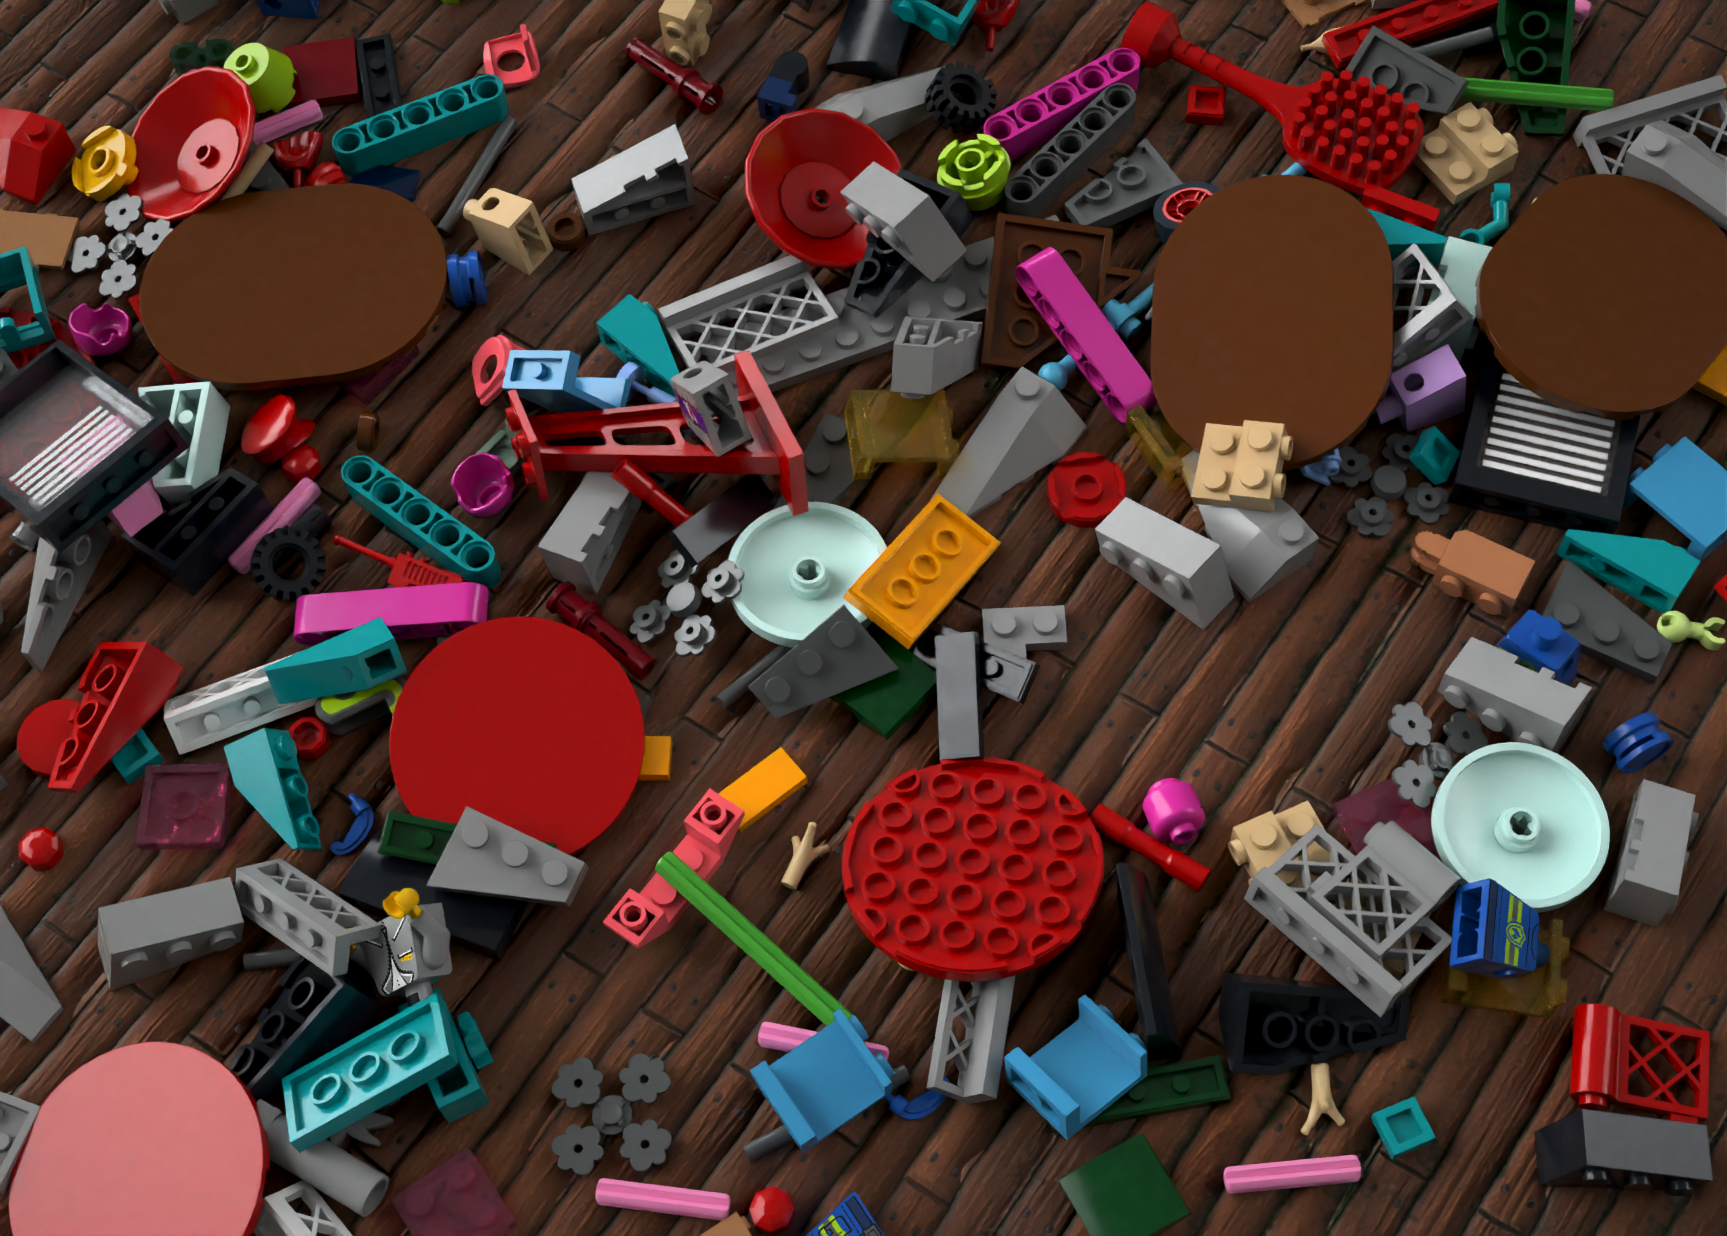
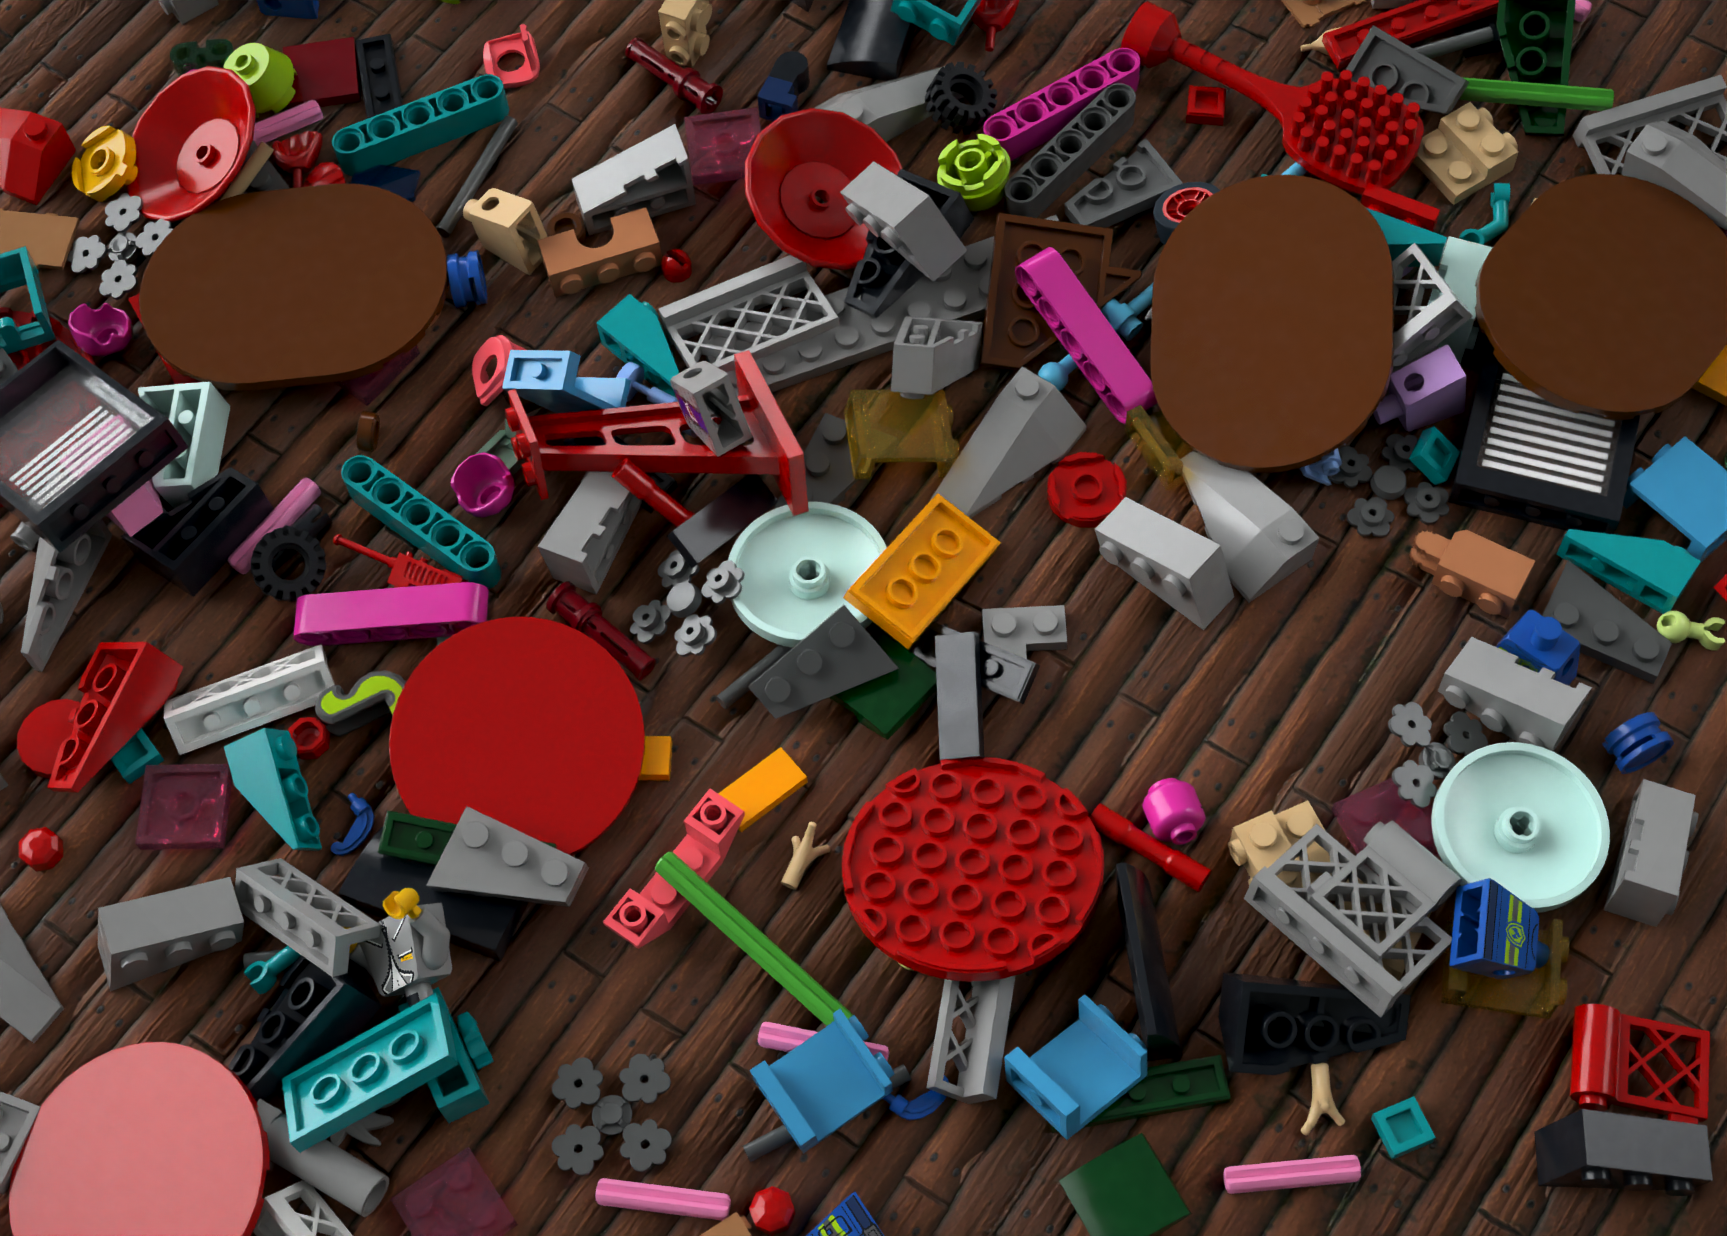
red piece [240,394,315,464] -> none
teal slope [264,617,408,704] -> none
red tile [281,444,322,484] -> none
tan plate [1191,420,1293,512] -> none
none -> teal arm [244,945,301,994]
none -> nougat arch [537,207,662,297]
none -> red hinge [661,248,692,283]
none -> clear pink plate [684,107,761,185]

